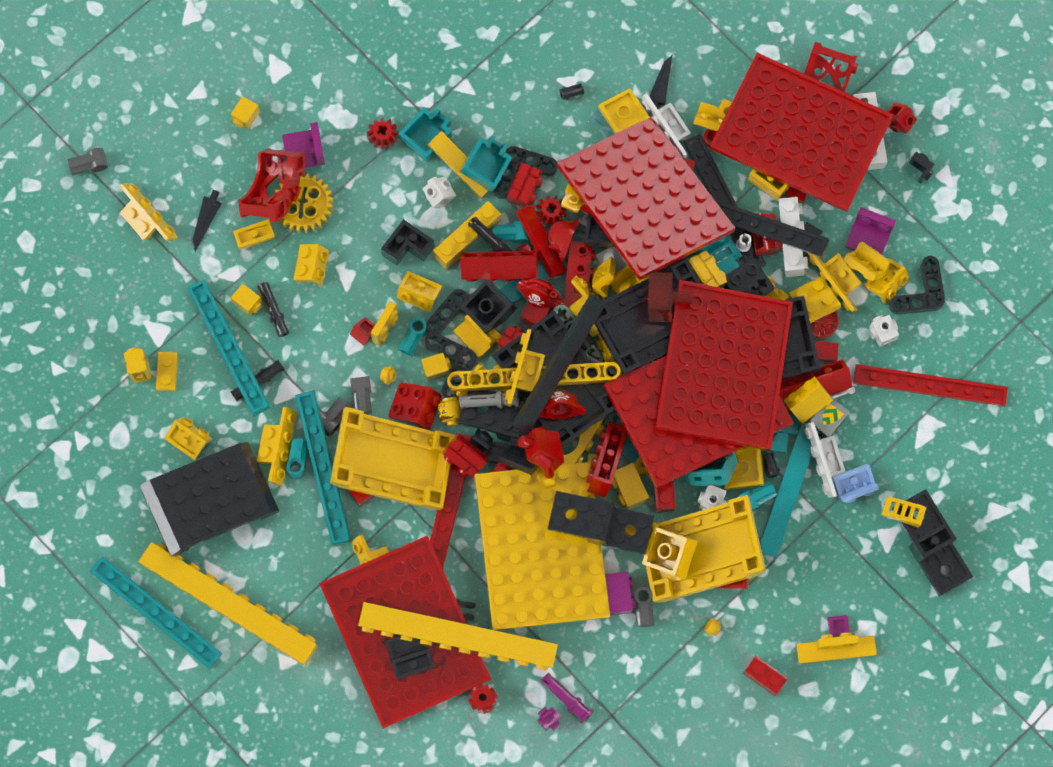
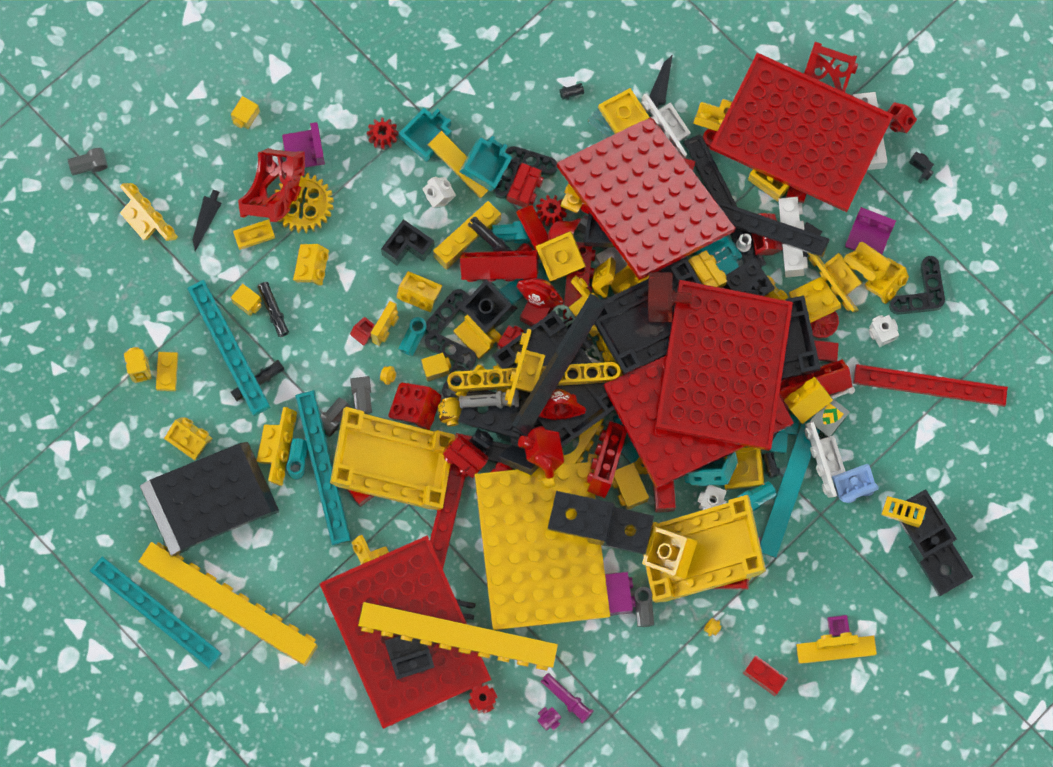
none -> yellow plate [536,231,586,282]

